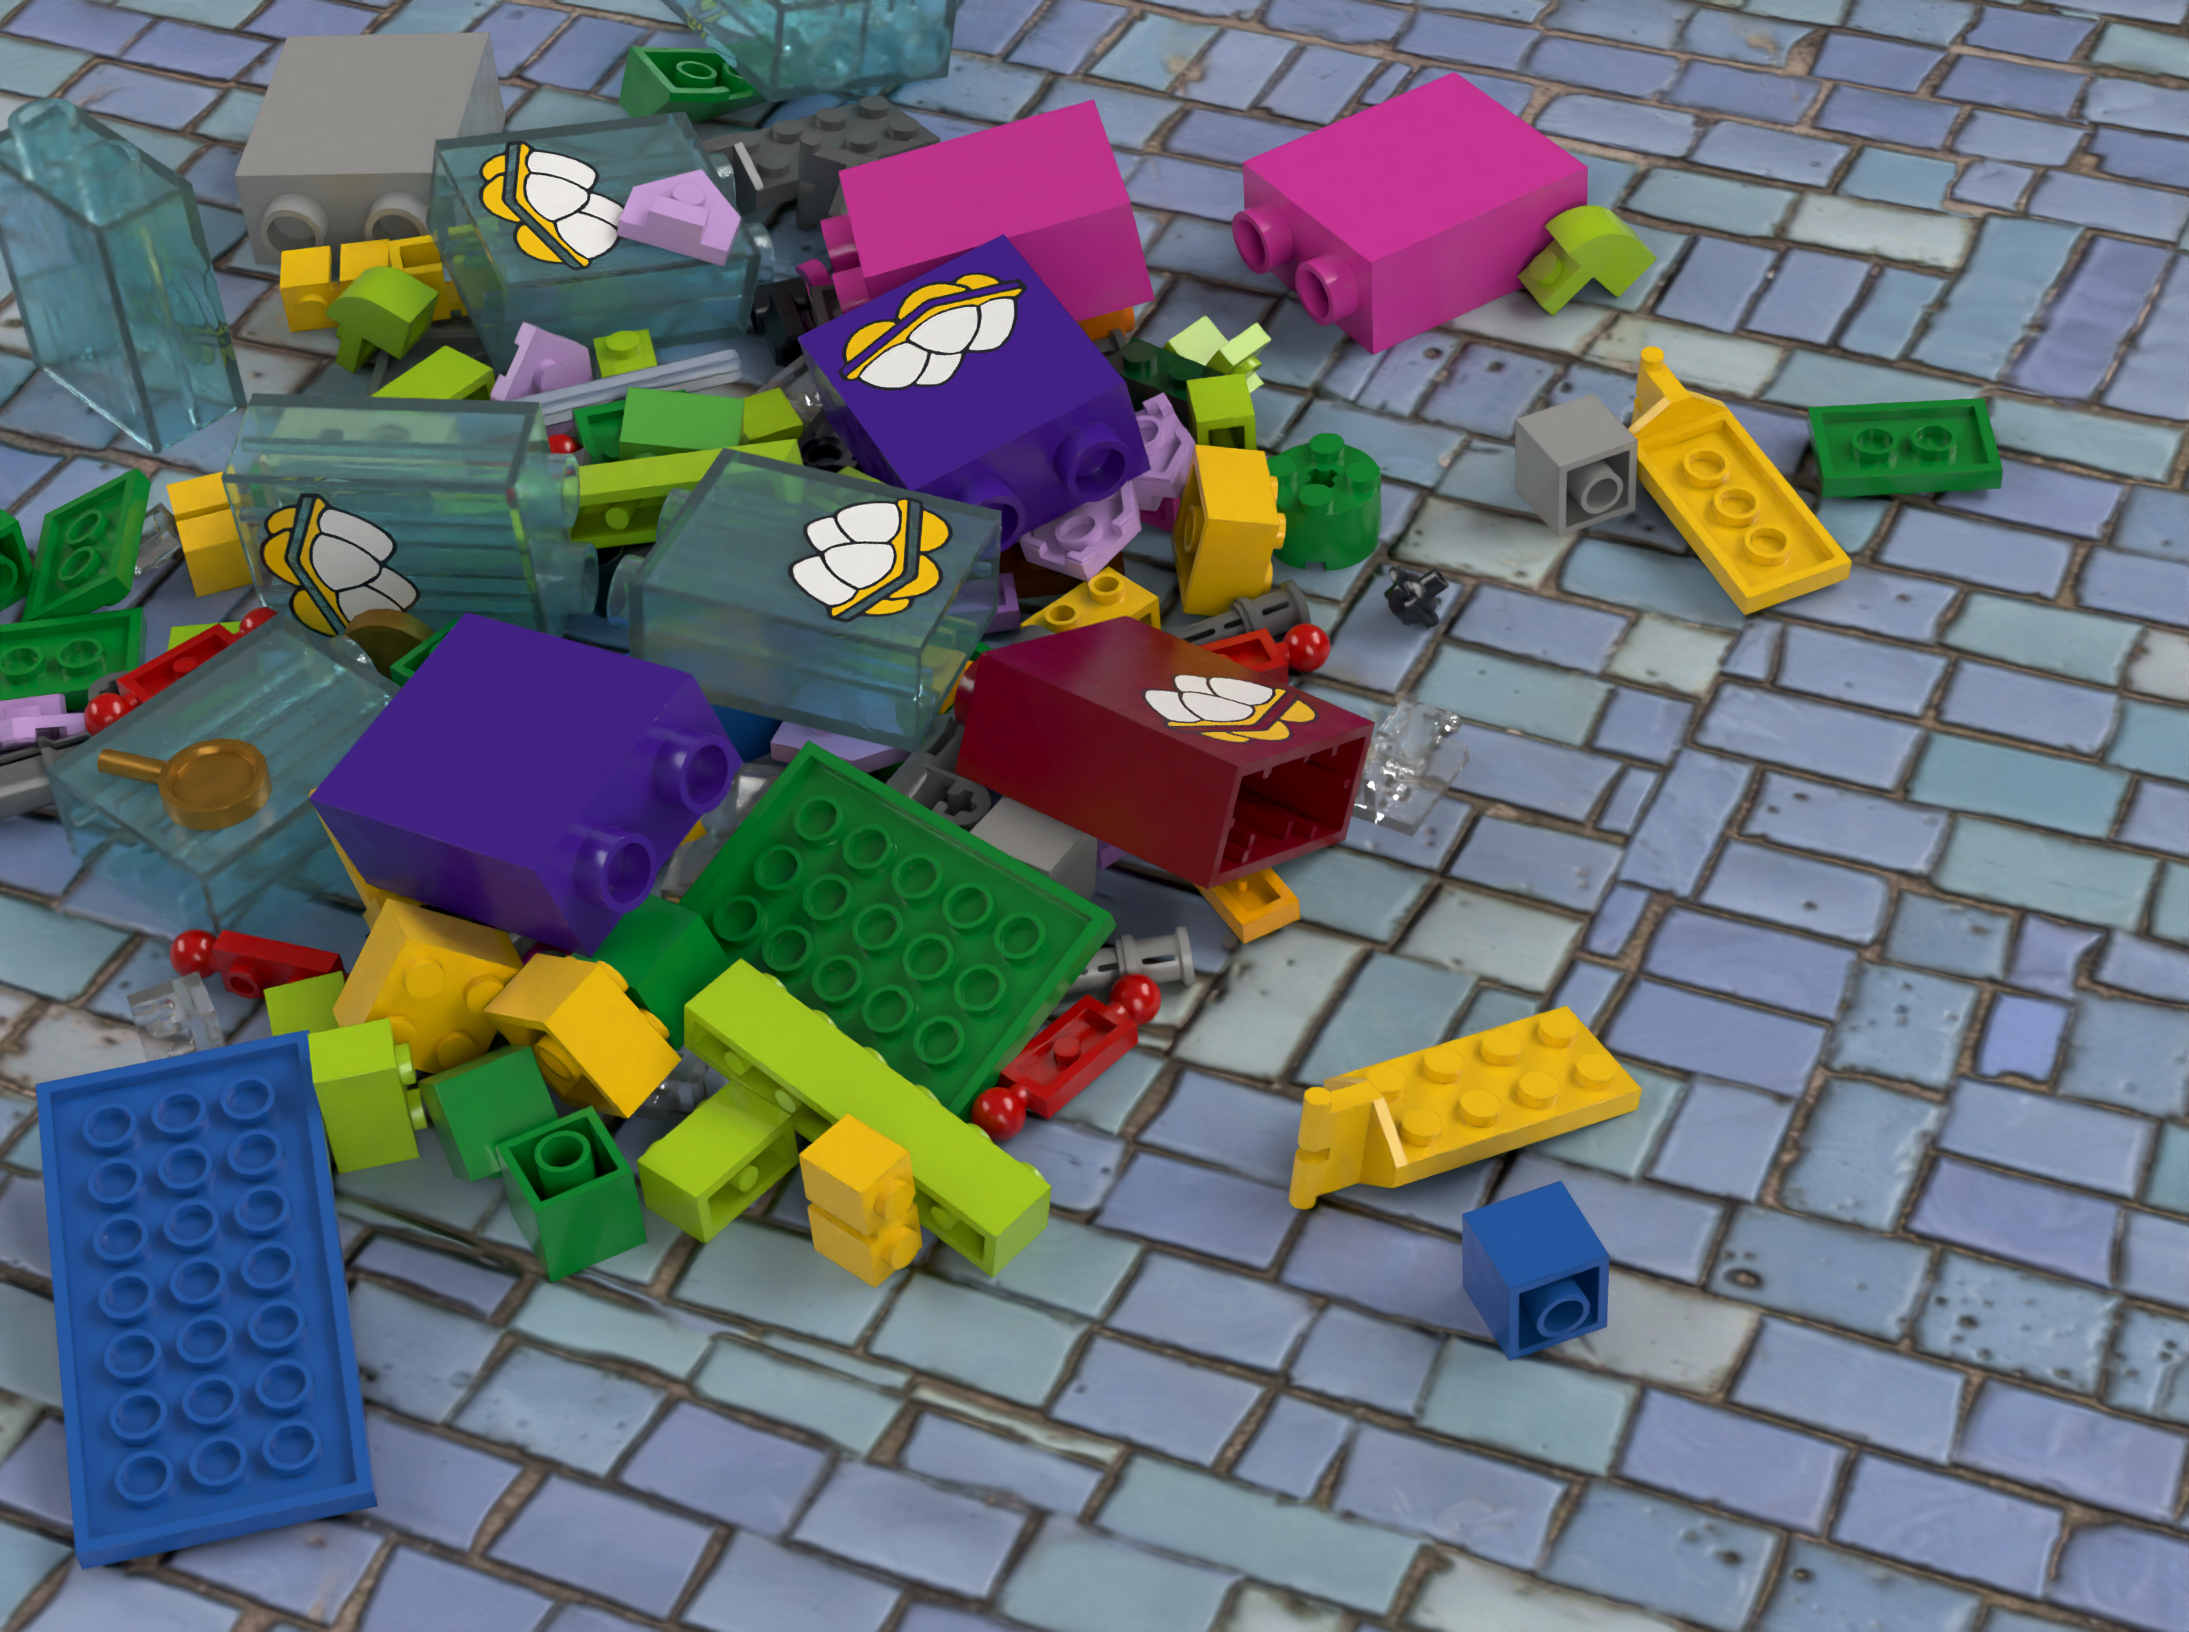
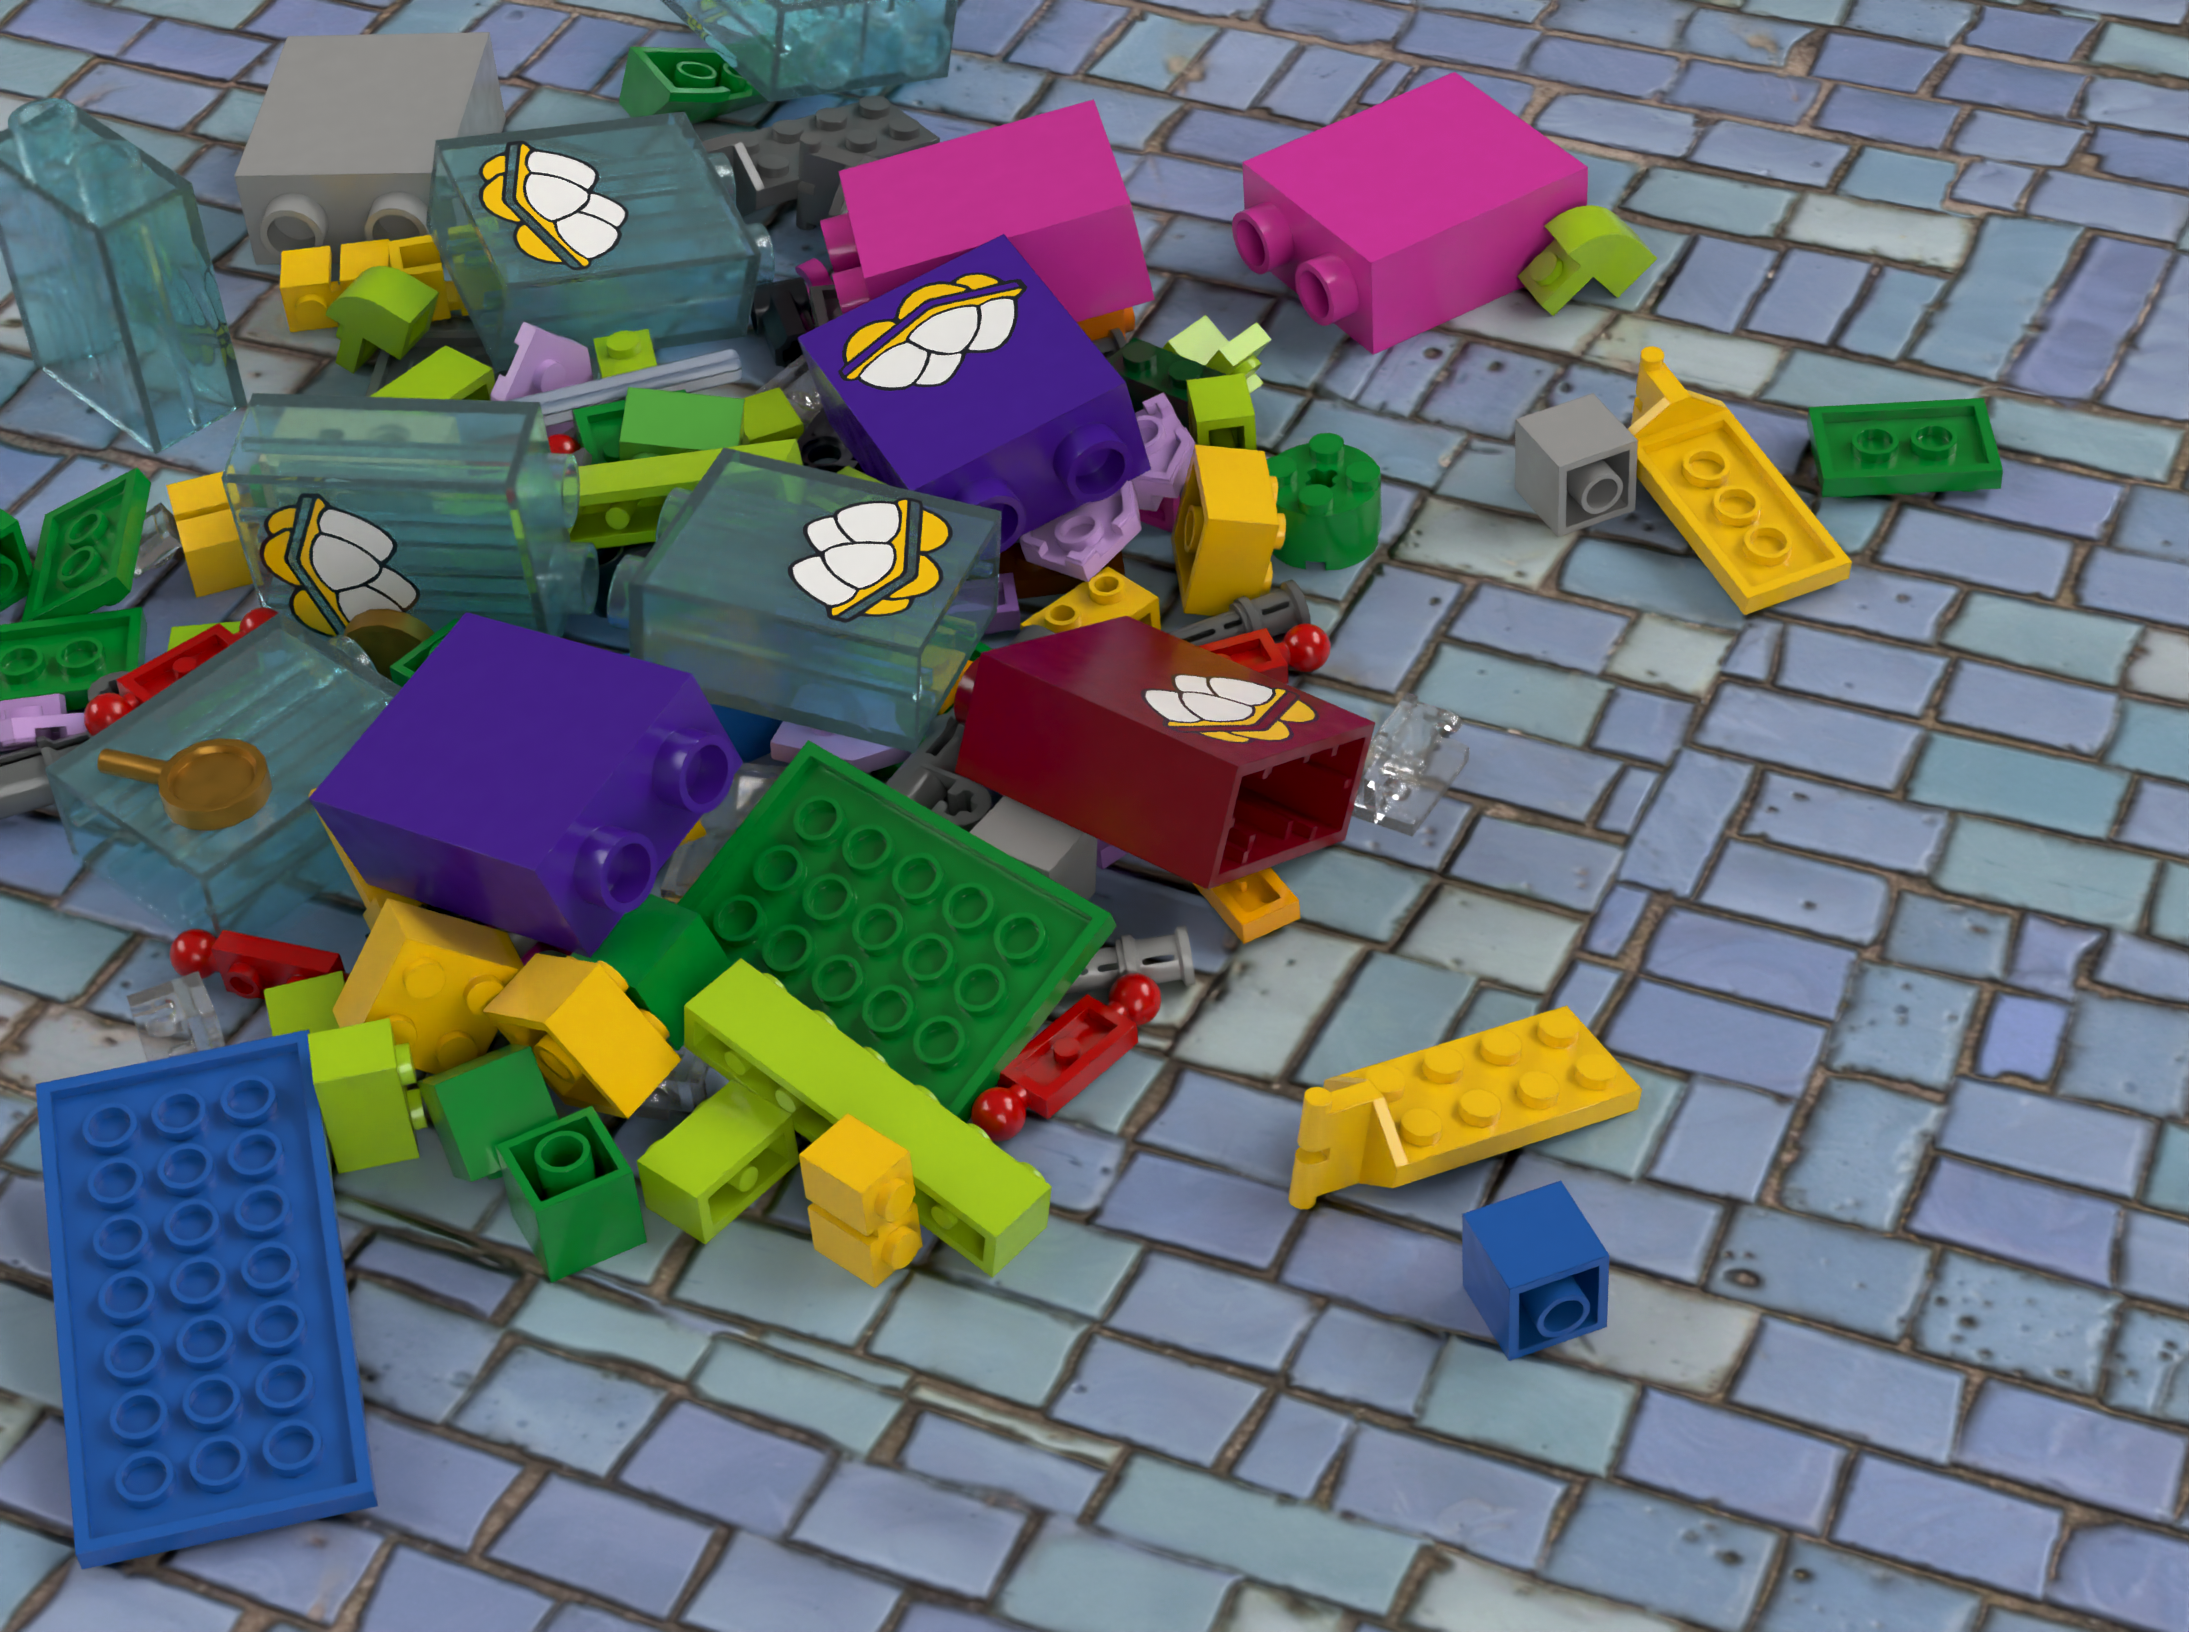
lavender plate [617,169,741,266] -> none
black plant [1384,566,1449,629] -> none

